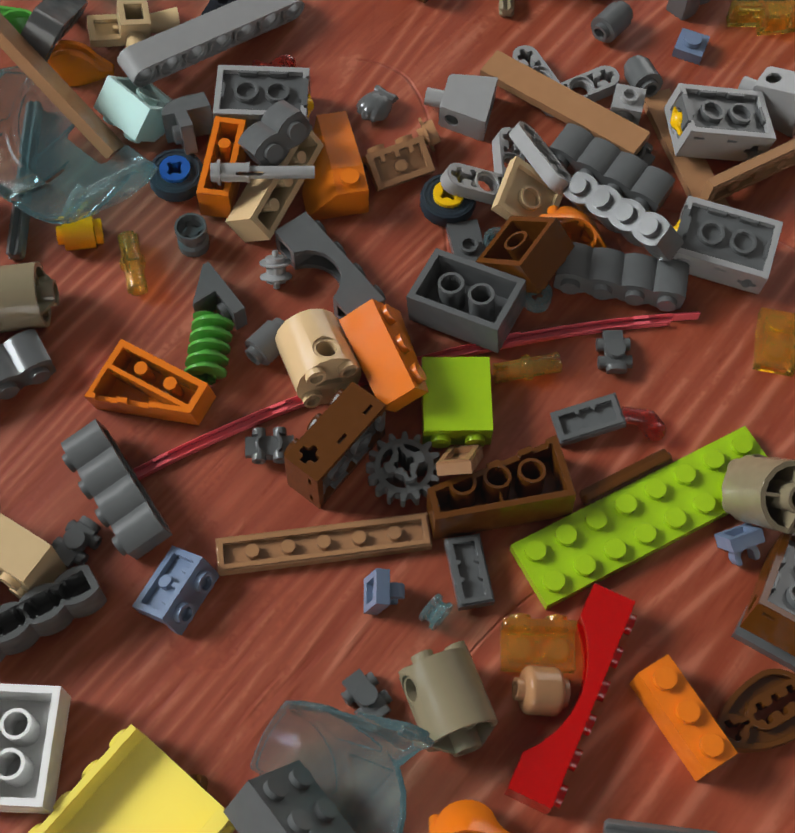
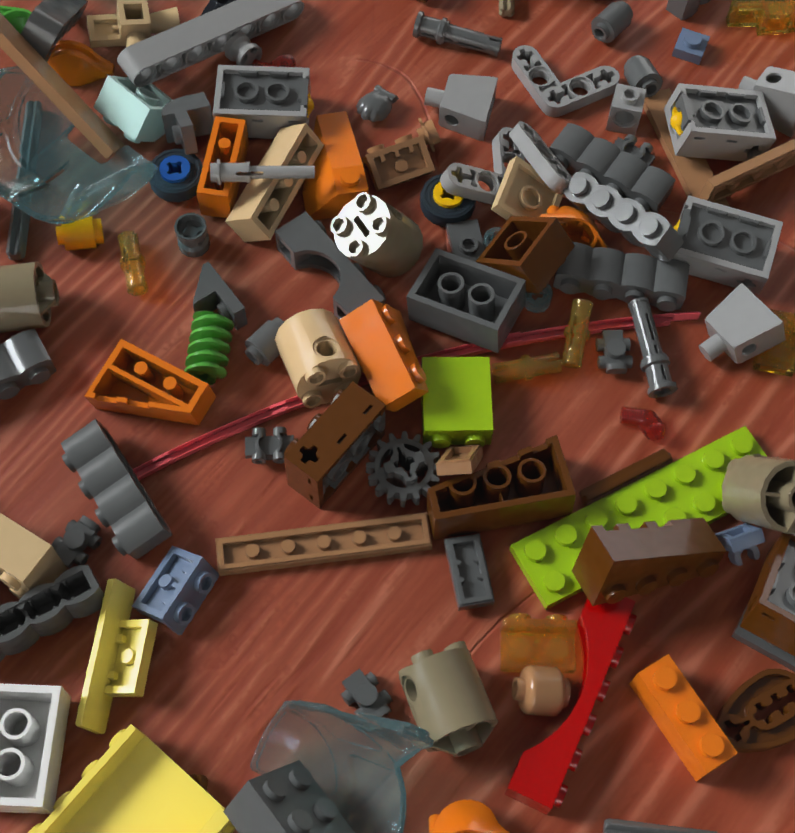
dark grey brick [238,100,313,166] -> none
light grey wheel [259,250,292,289] -> none
sand blue tile [364,568,405,615] -> none
clear light blue bush [418,593,454,630] -> none
medium nougat tile [480,50,650,156] -> none
dark grey plate [550,393,626,447] -> none
none -> light yellow bracket [75,578,158,734]
none -> light grey wheel [224,33,262,66]
none -> dark tan cylinder [331,192,423,278]
none -> dark grey pin [413,11,503,57]
none -> clear yellow pin [561,299,594,368]
none -> reddish brown wedge [572,518,727,606]
none -> dark grey pin [628,297,678,398]
none -> light grey torso [698,283,786,363]

